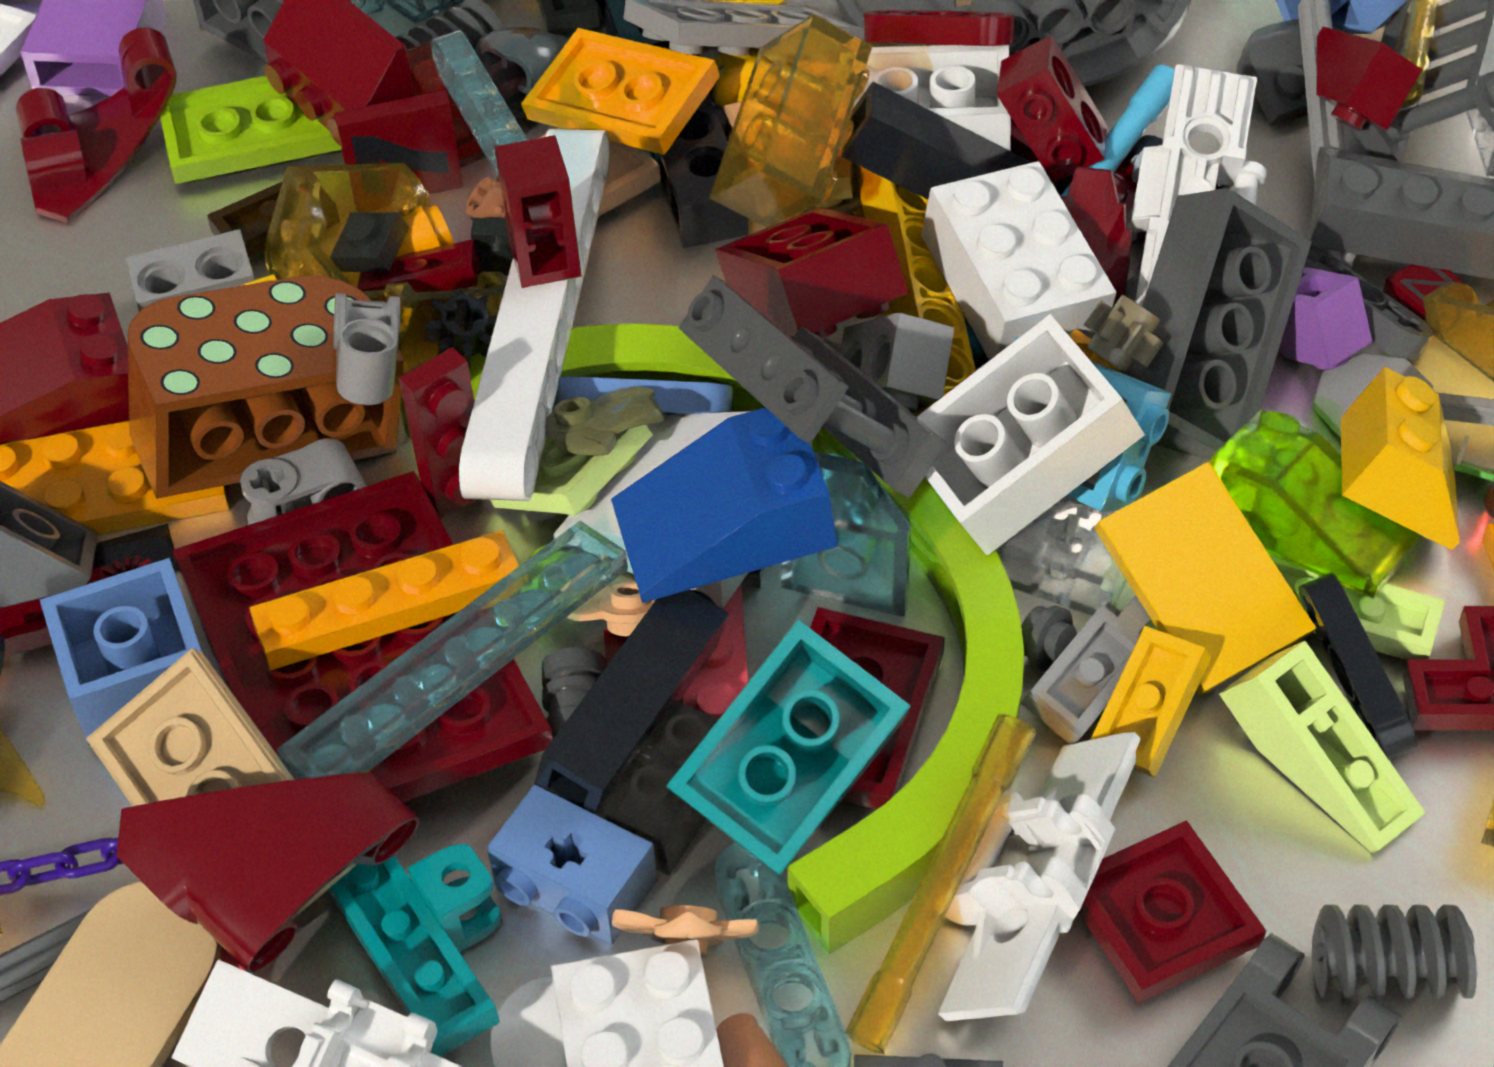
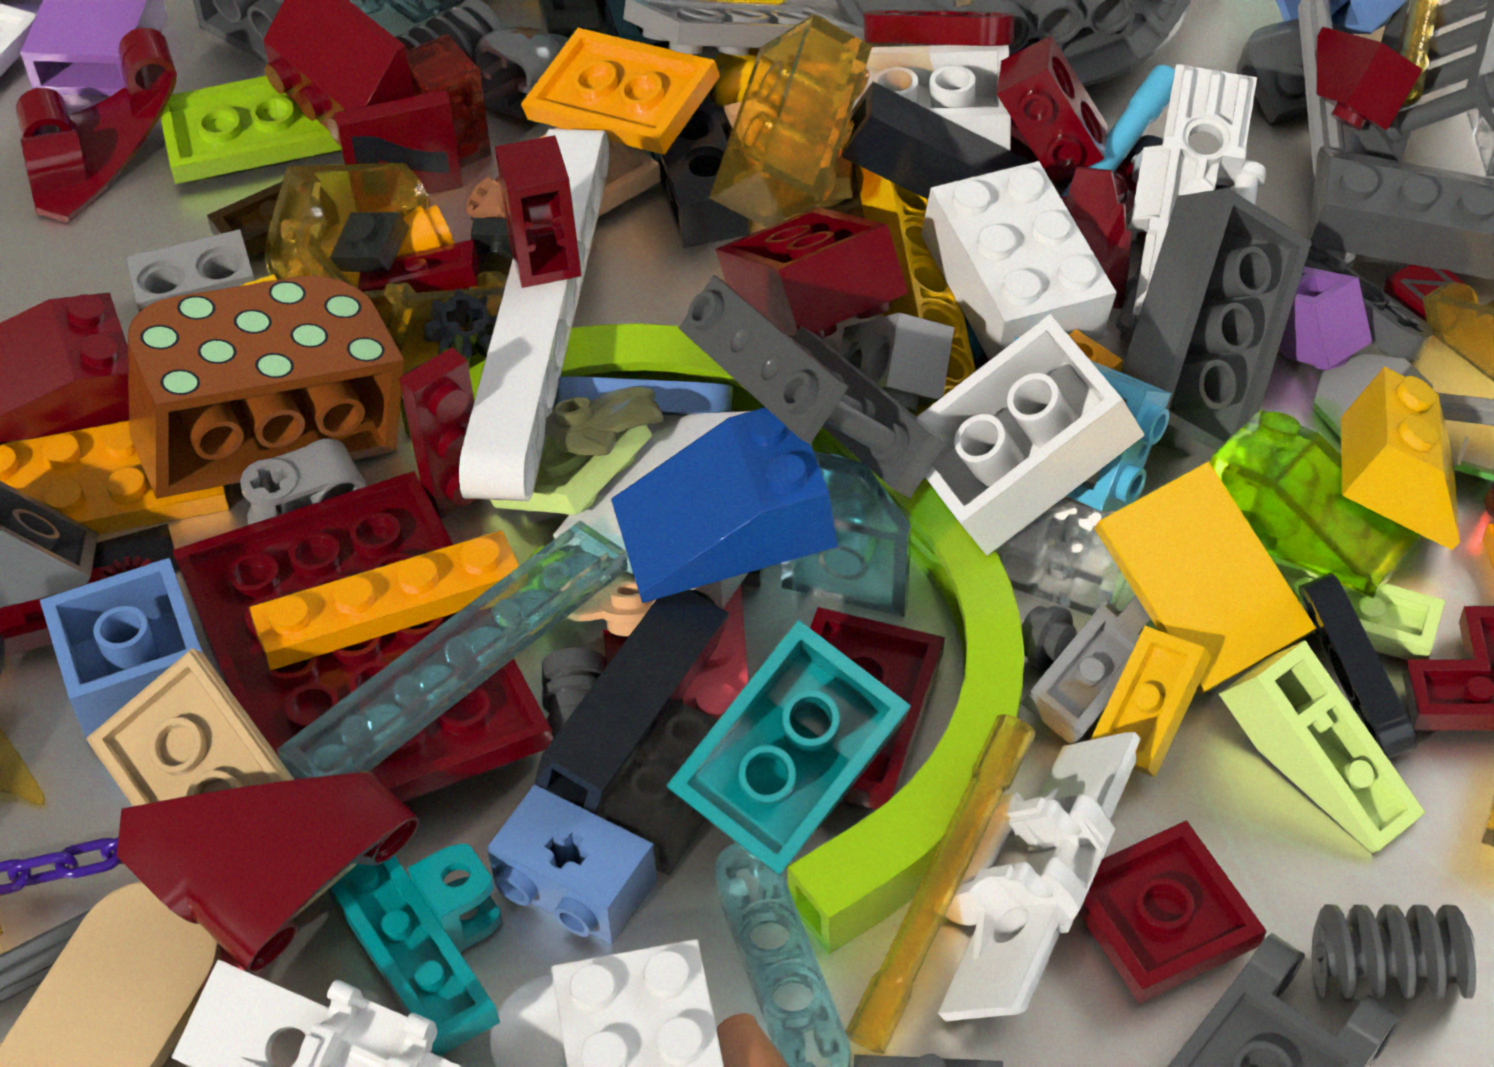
light grey piece [333,293,400,405] -> none
clear light blue beam [431,30,528,177] -> none
light nougat plate [612,905,759,958] -> none
dark tan gear [1083,295,1164,373] -> none

